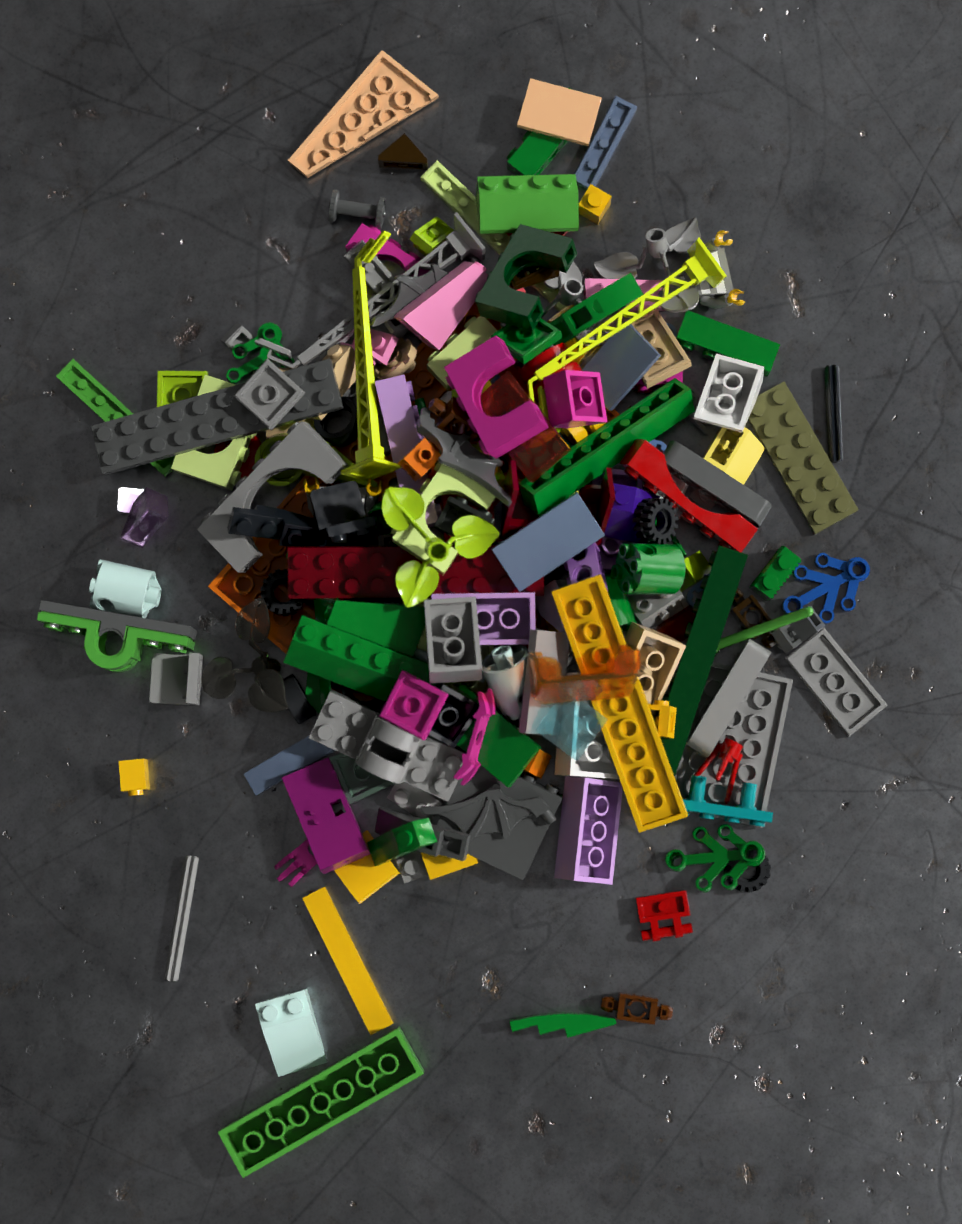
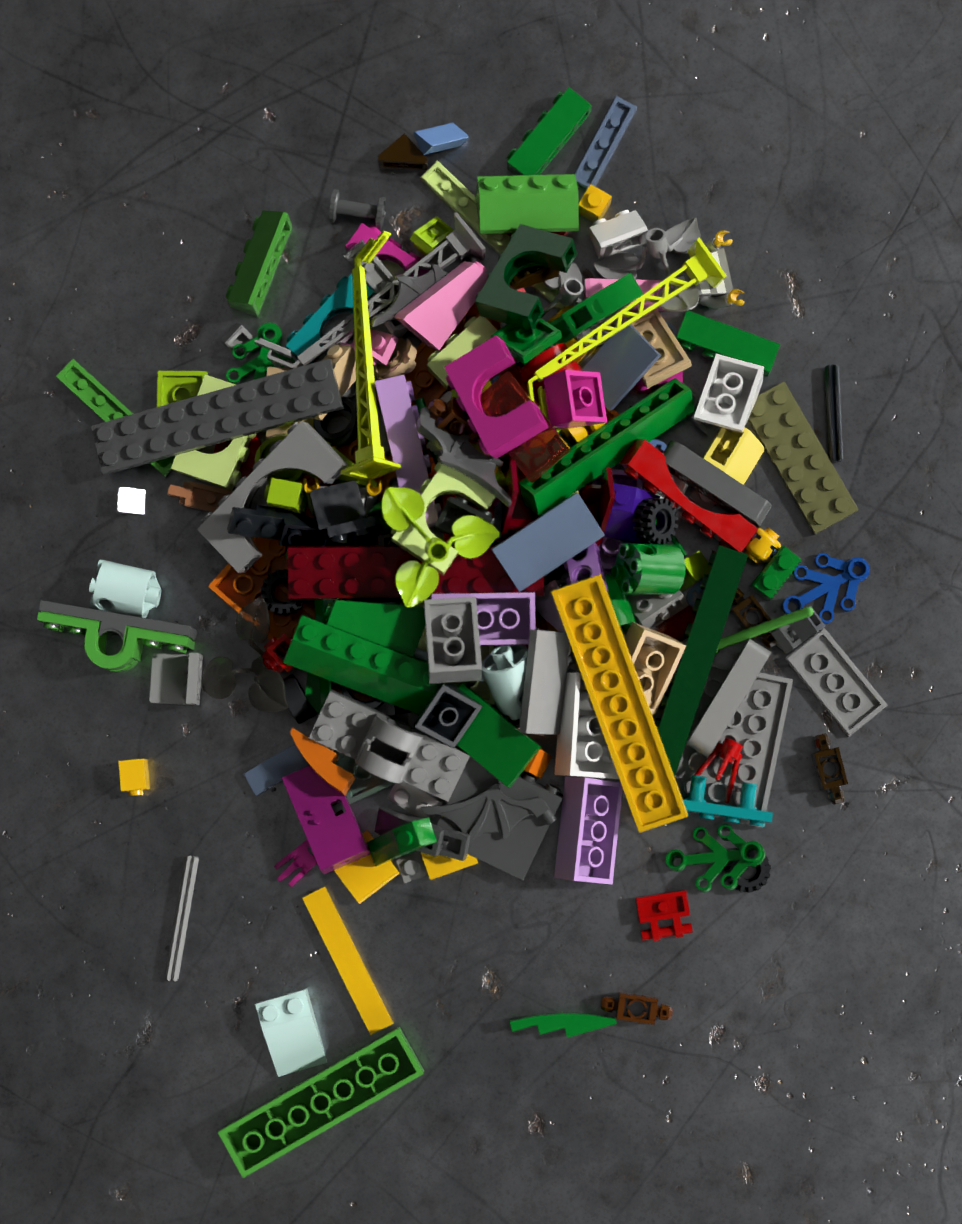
clear purple slope [121,487,168,548] -> none
light grey tile [234,358,305,431] -> none
light nougat wing [288,50,439,178] -> none
dark pink plate [379,670,449,740] -> none
orange brick [398,438,441,482] -> none
dark pink piece [454,688,495,785] -> none
light nougat tile [517,78,602,146] -> none
clear orange windscreen [528,644,640,704] -> none
clear light blue plate [535,689,608,761] -> none
yellow bracket [648,700,677,738] -> none
none -> nougat hinge [168,481,233,513]
none -> bright green slope [226,210,292,317]
none -> red brick [261,634,294,674]
none -> lime brick [264,478,307,516]
none -> teal arch [285,273,375,365]
none -> orange slope [290,728,356,796]
none -> medium blue slope [413,123,469,155]
none -> white slope [588,210,648,261]
none -> yellow head [744,527,781,565]
none -> dark brown piece [811,733,848,805]

